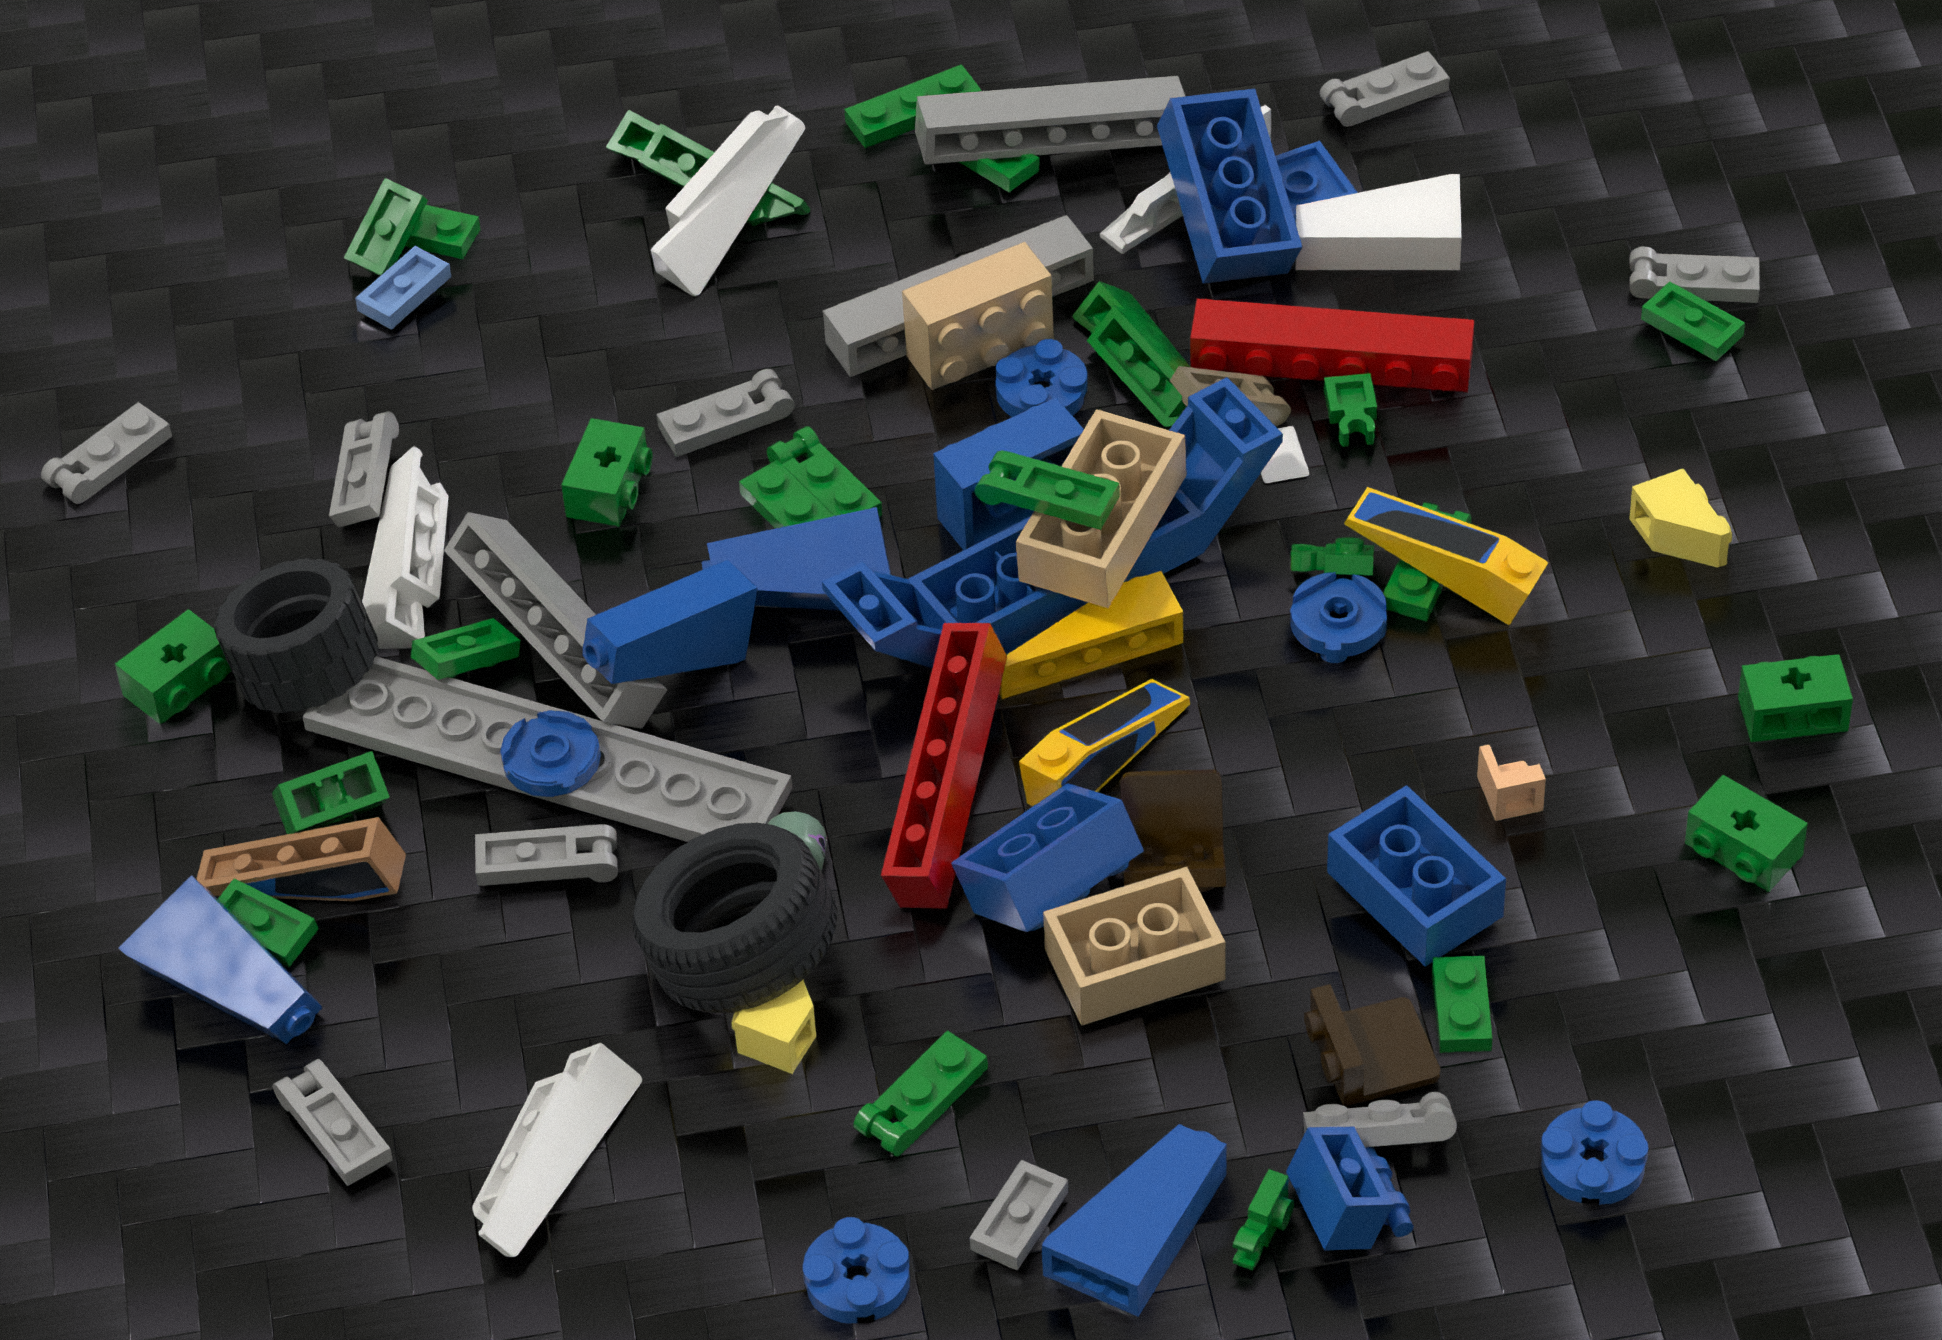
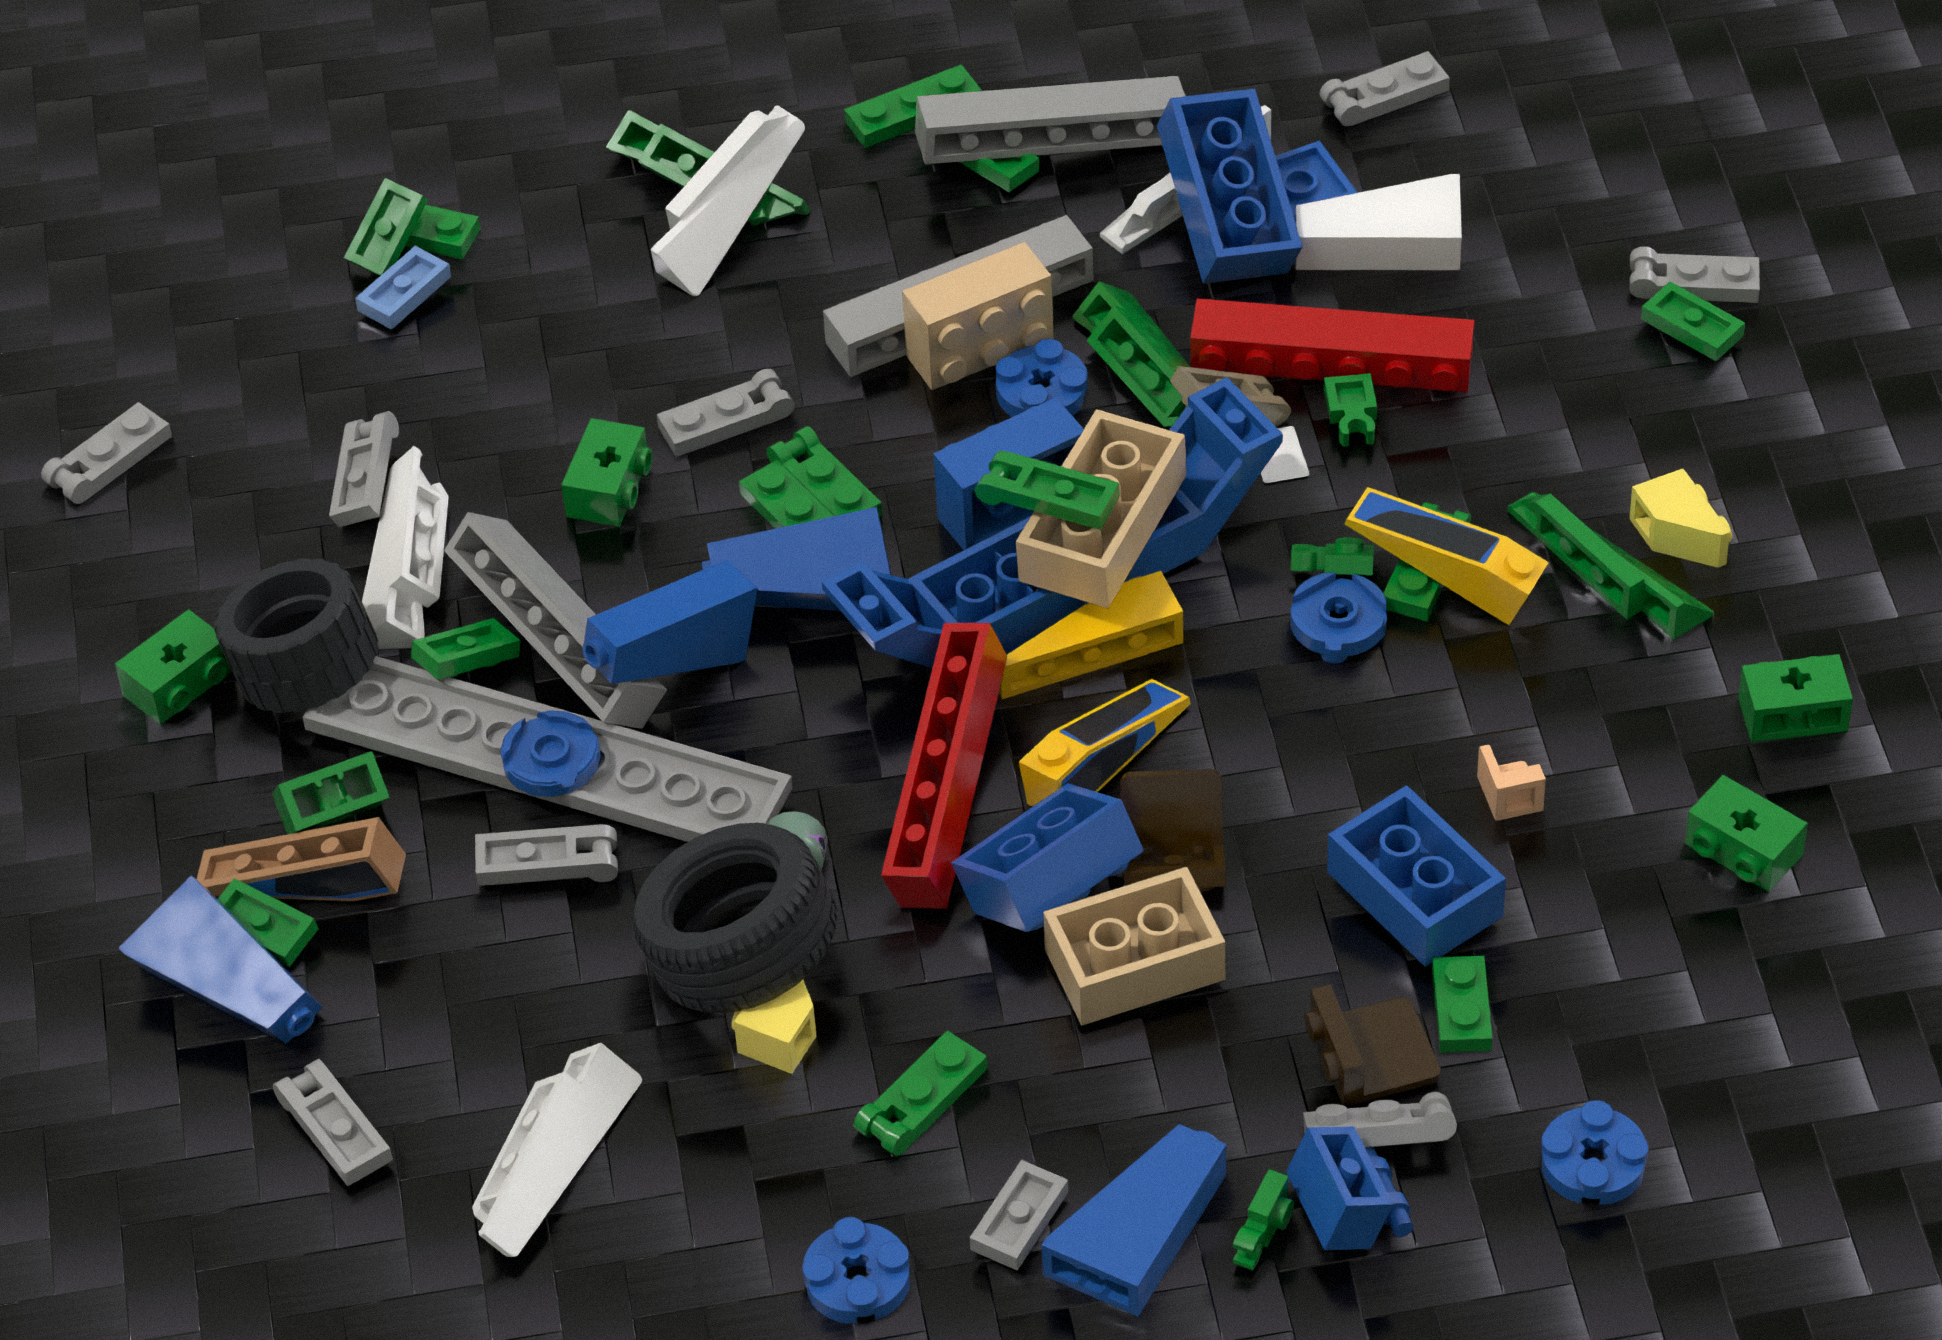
none -> green wedge [1508,492,1714,640]

